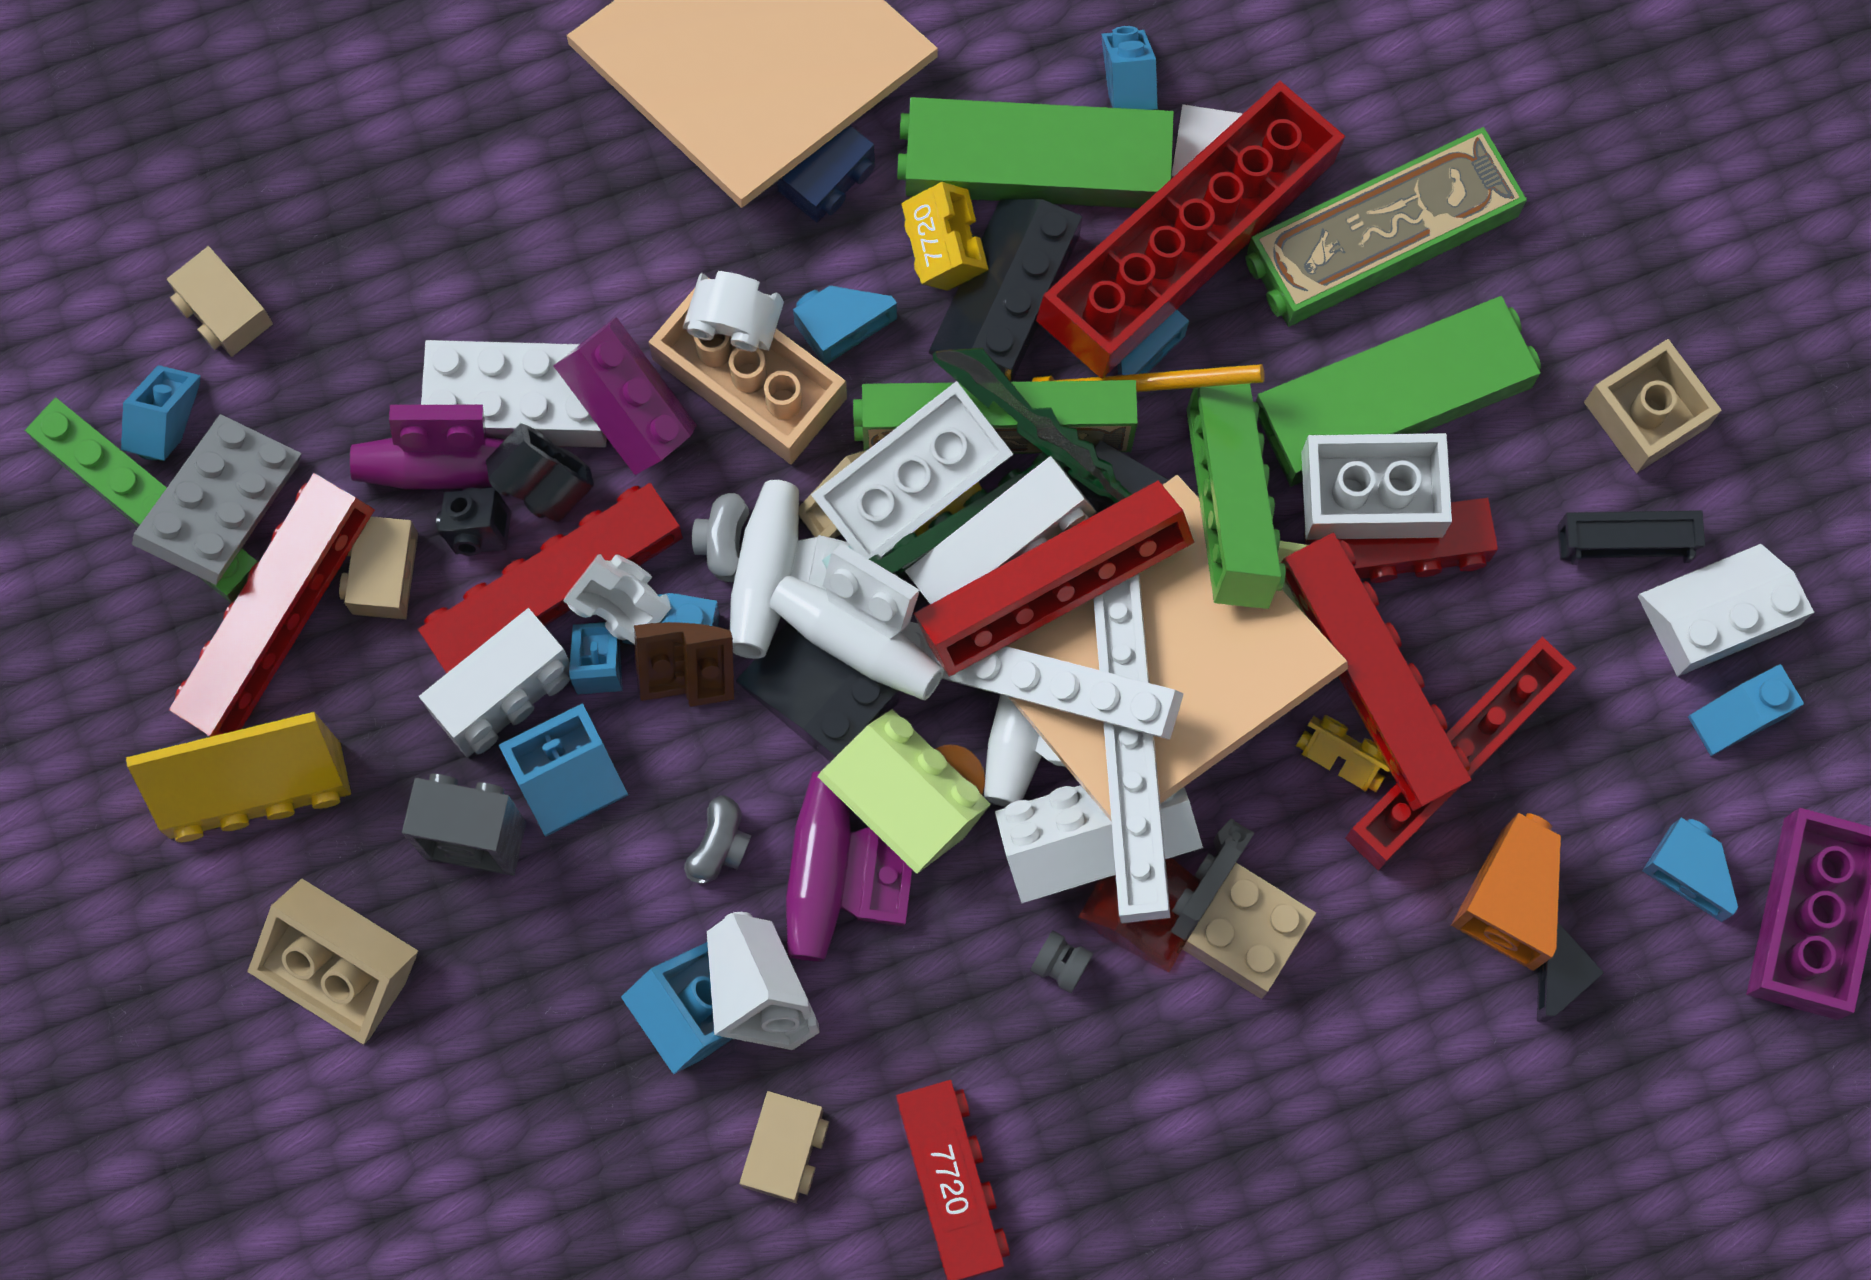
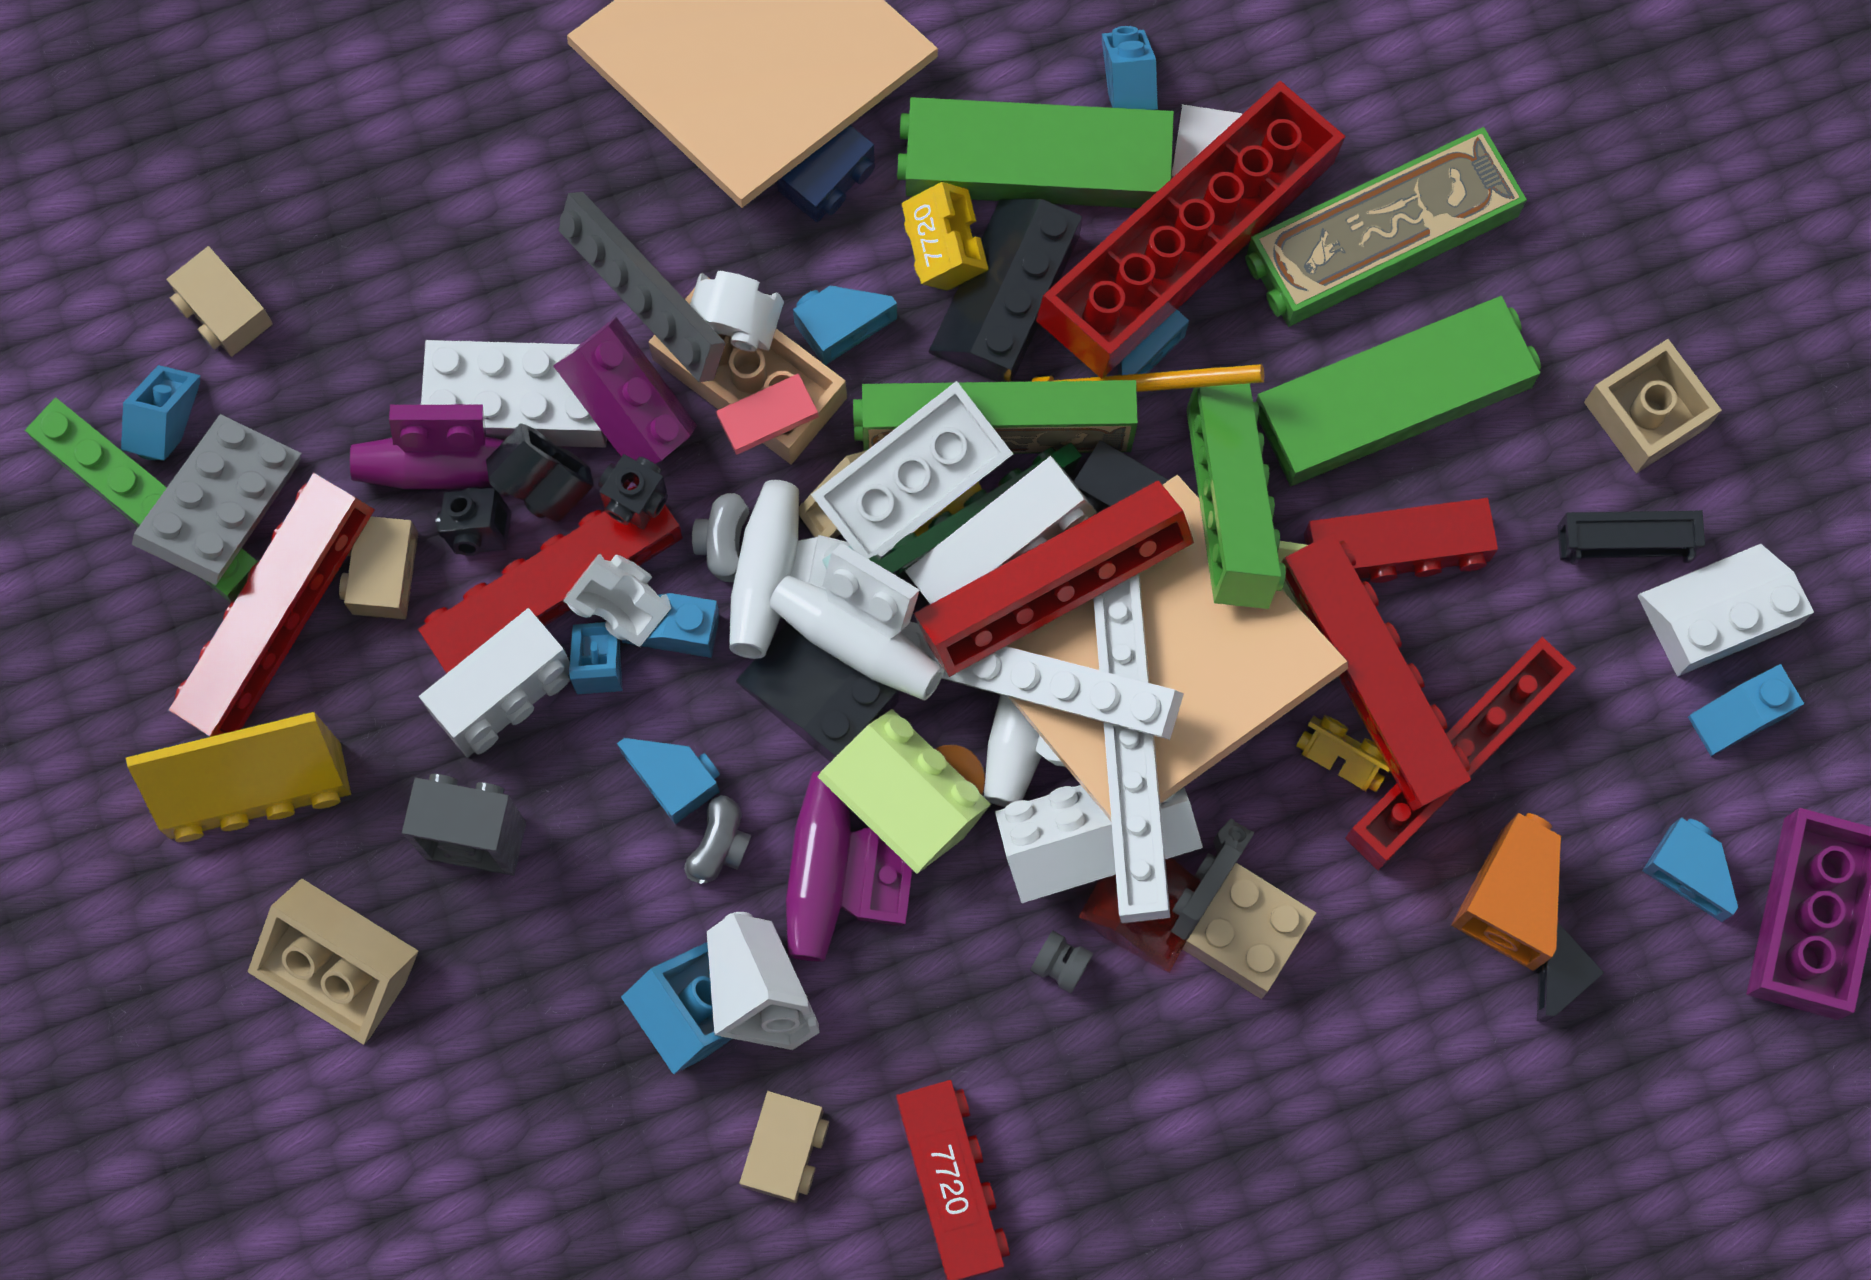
dark azure slope [499,703,628,837] -> none
reddish brown slope [634,622,734,707] -> none
dark green sword [933,348,1132,503] -> none
white brick [1301,433,1452,540] -> none
none -> dark grey plate [558,192,725,382]
none -> black brick [598,454,668,530]
none -> dark azure slope [617,738,720,825]
none -> coral tile [716,373,819,455]

